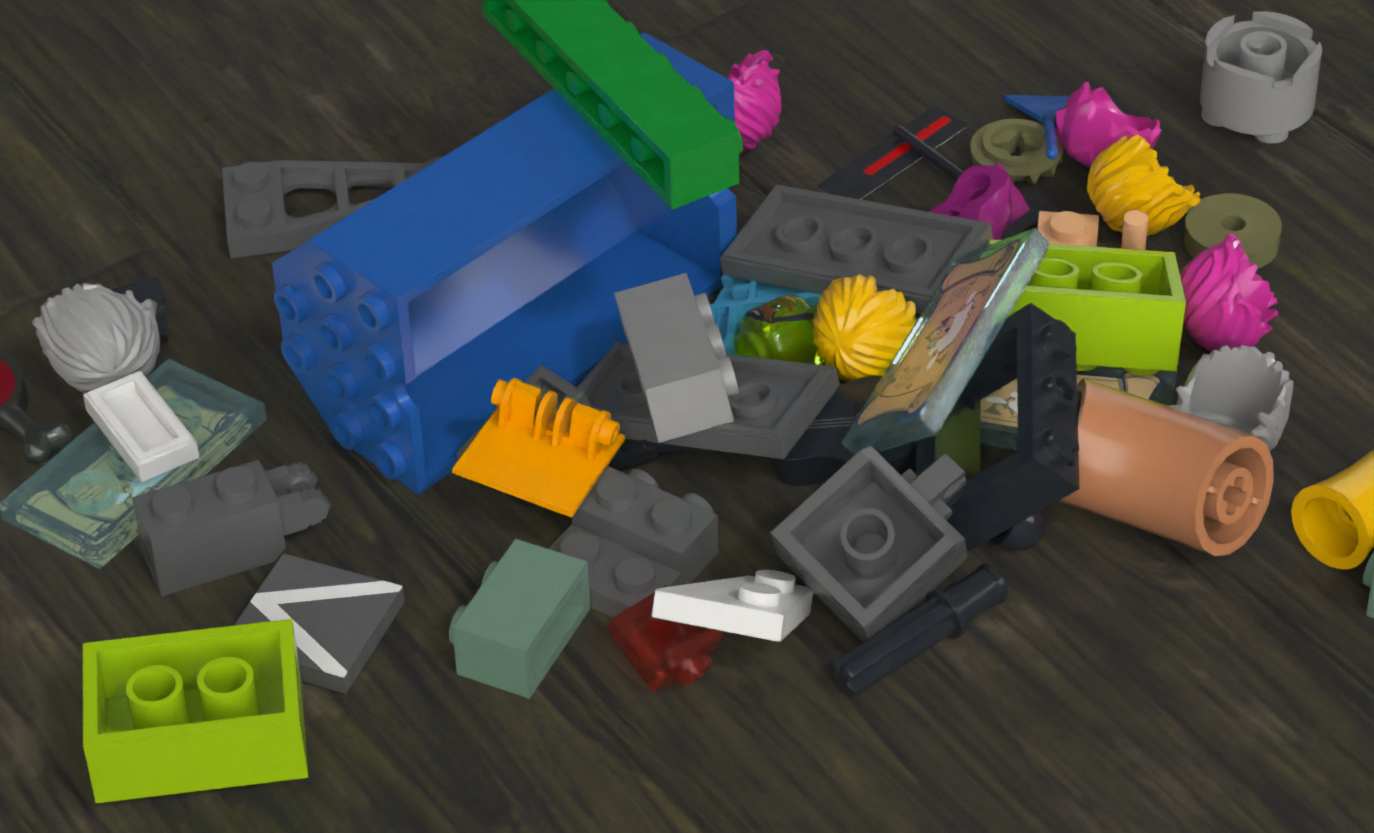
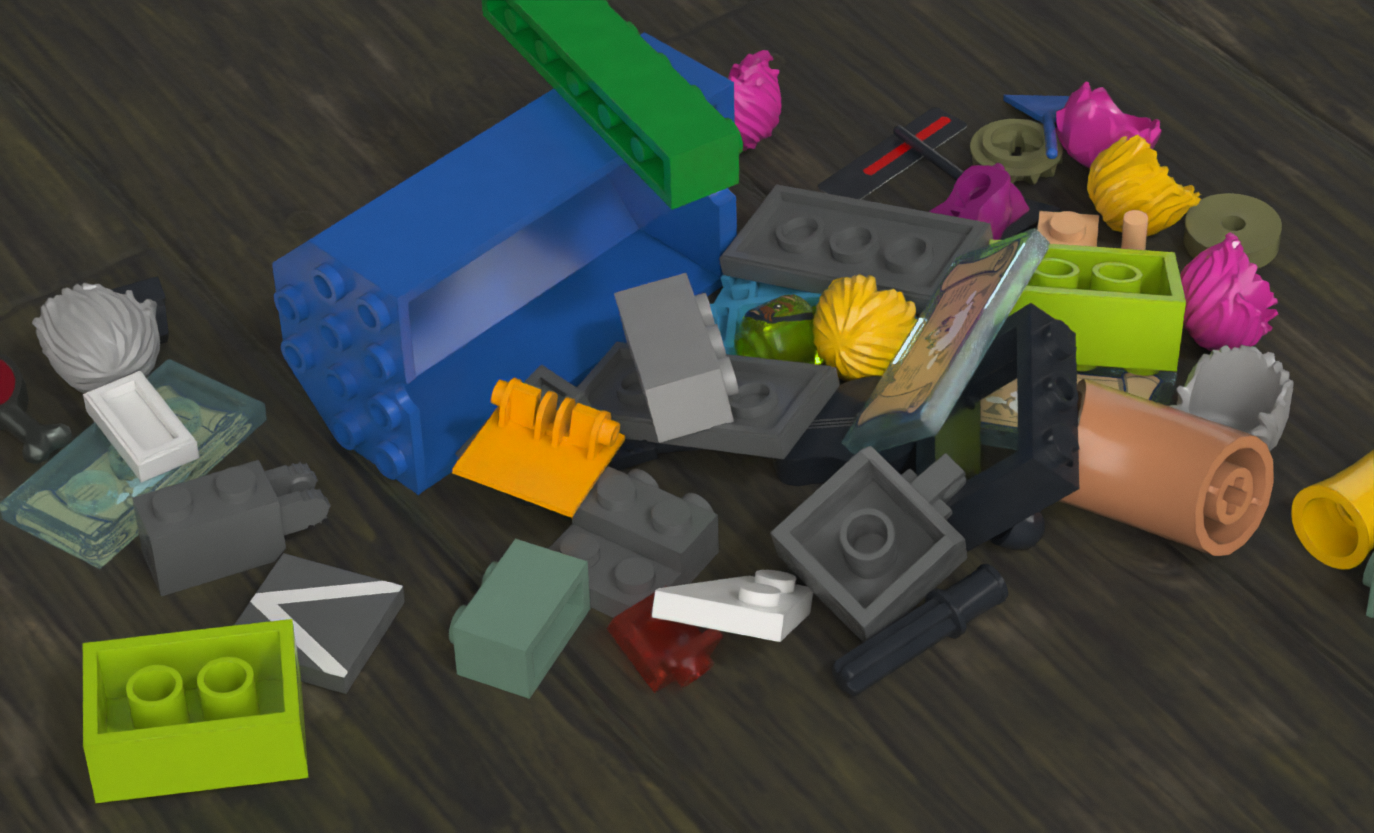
dark grey plate [222,155,445,259] -> none
light grey brick [1200,11,1322,144] -> none

